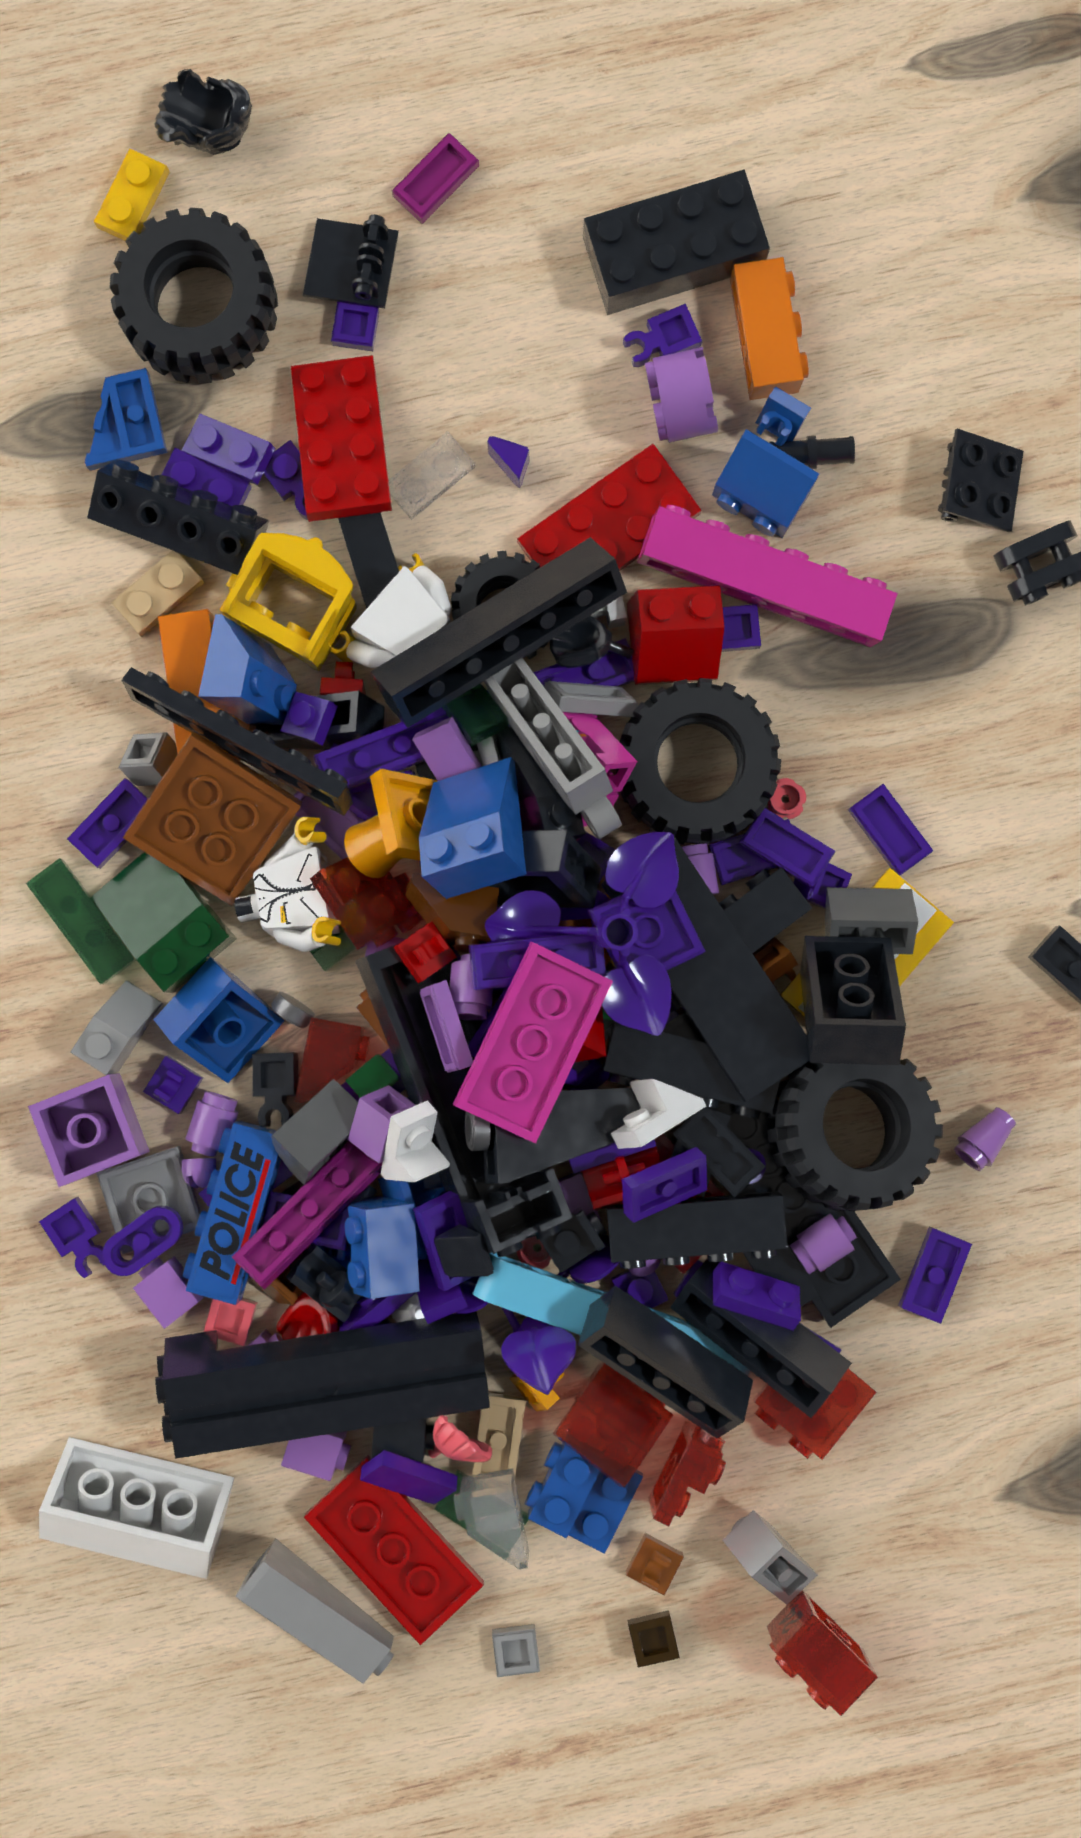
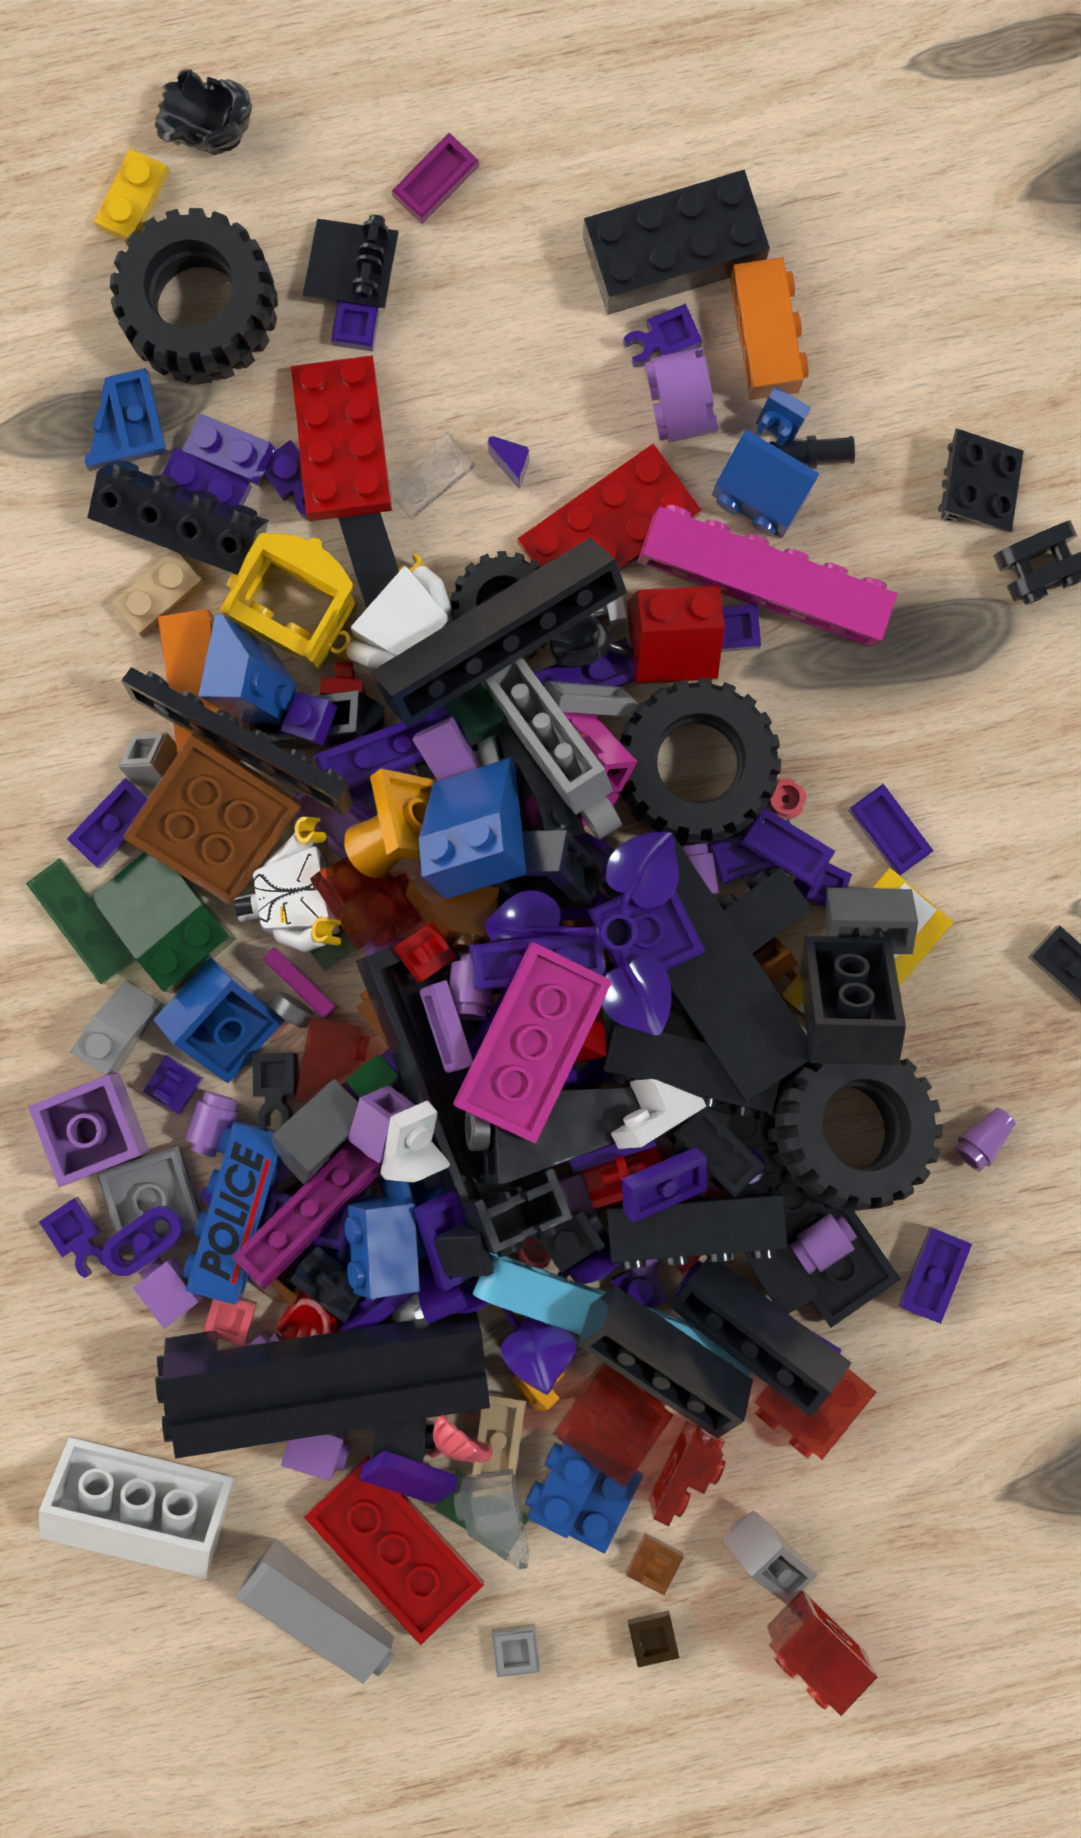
medium lavender hinge [181,1158,216,1188] -> none
dark purple plate [713,1262,801,1331] -> none
none -> magenta tile [263,947,339,1017]

